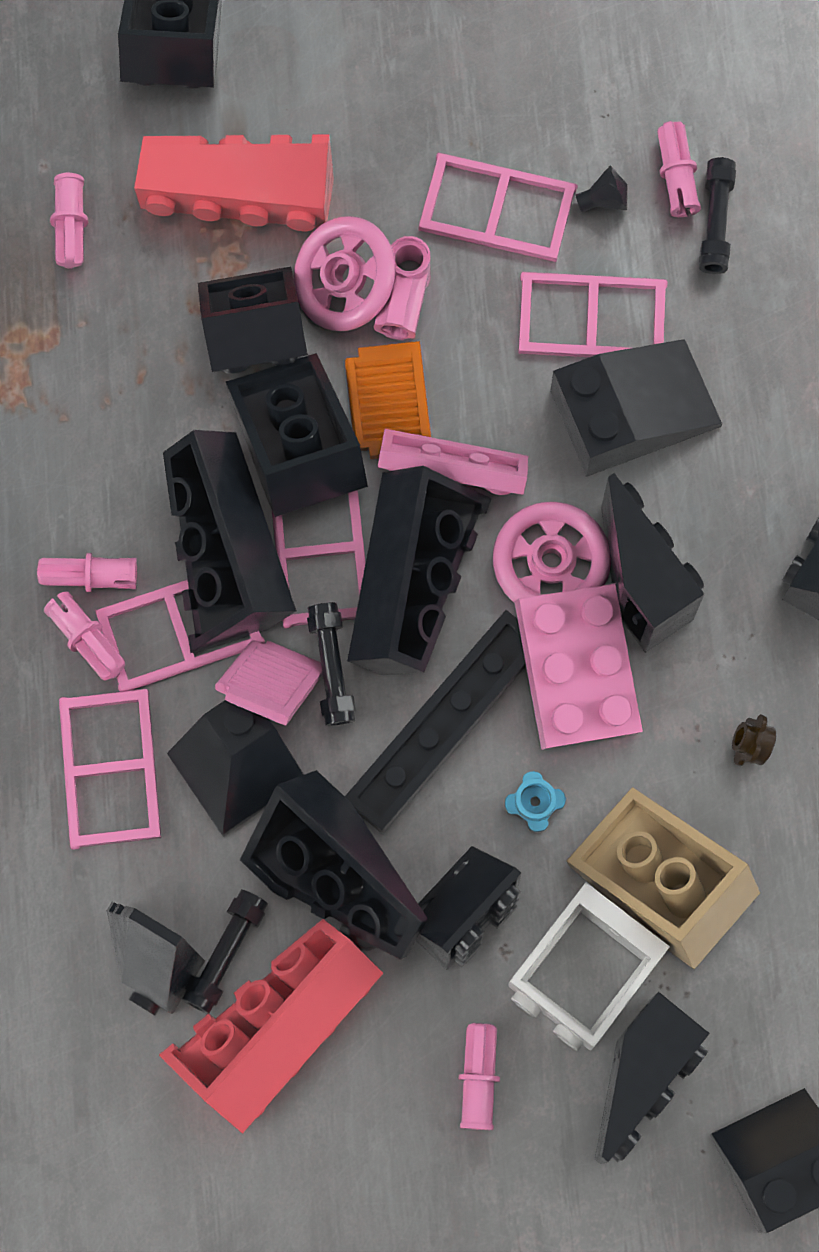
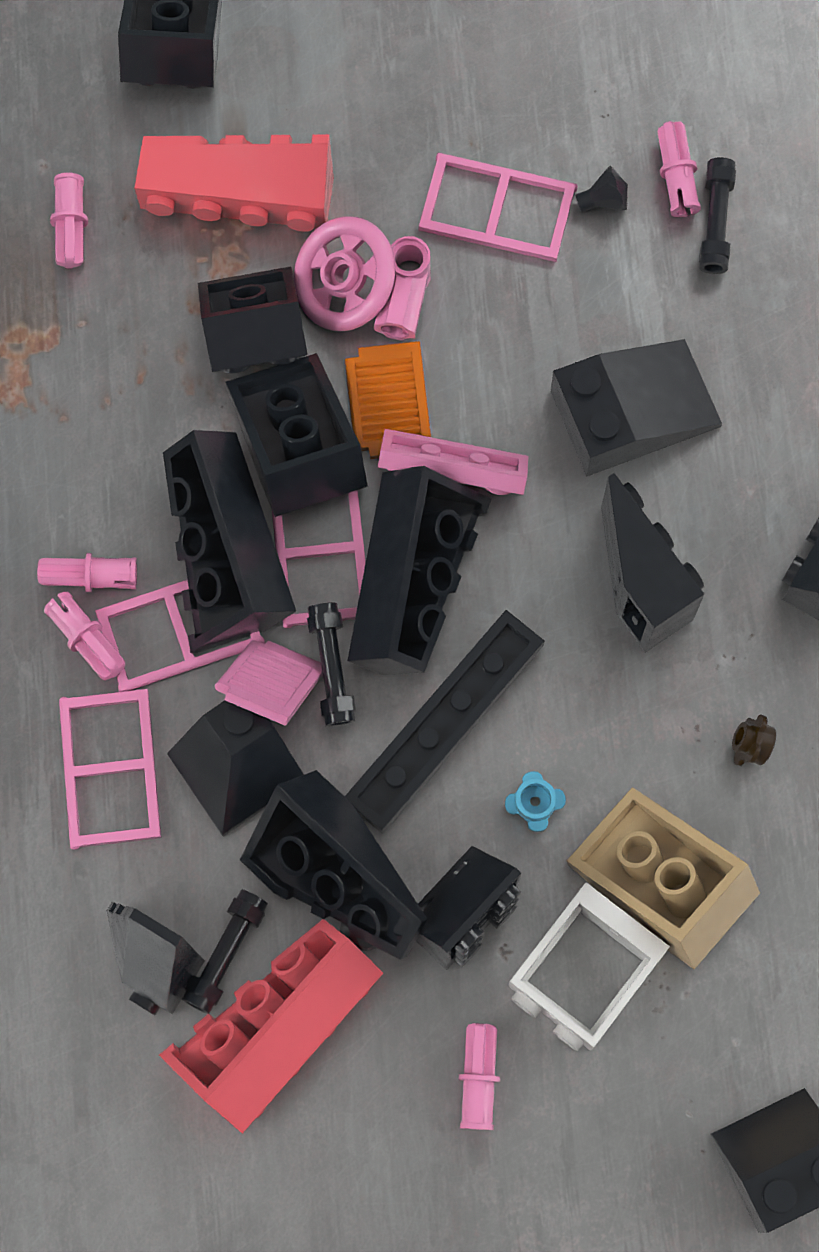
bright pink plate [492,502,611,603] -> none
bright pink plate [514,584,643,750] -> none
bright pink window [519,272,668,357] -> none
black slope [595,991,710,1164] -> none

